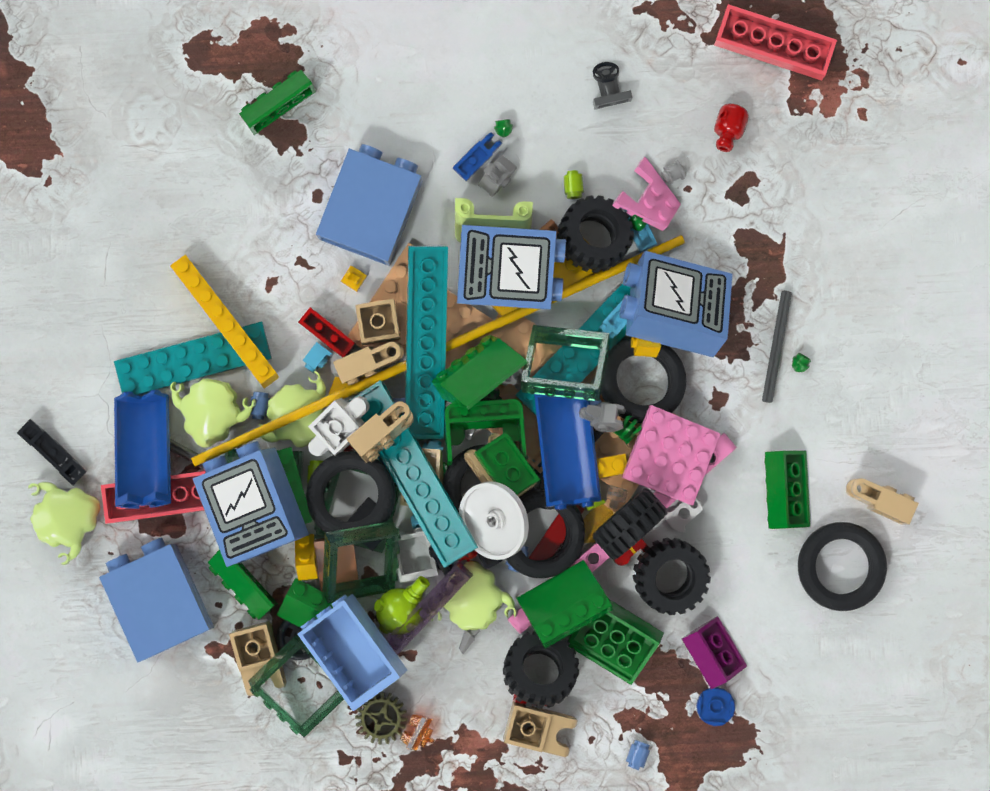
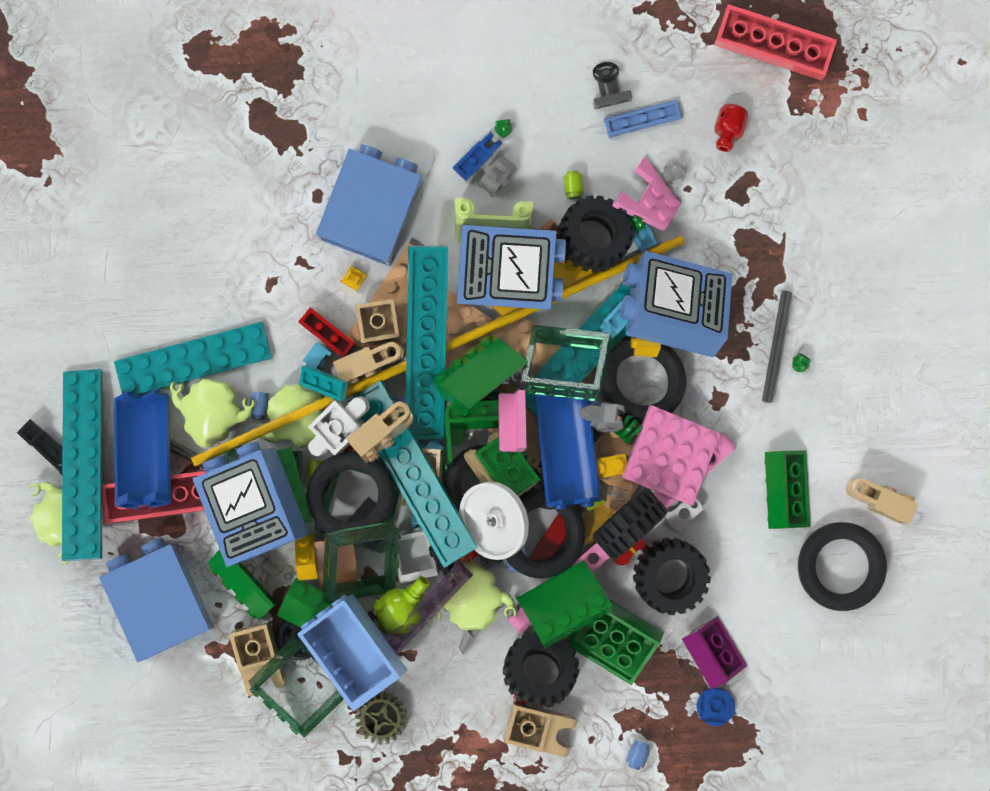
yellow brick [170,255,279,389] -> none
green slope [239,70,316,135] -> none
clear orange hips [400,715,435,751] -> none
none -> teal plate [62,369,103,562]
none -> teal plate [299,365,348,401]
none -> bright pink panel [498,390,527,452]
none -> medium blue tile [604,100,682,138]

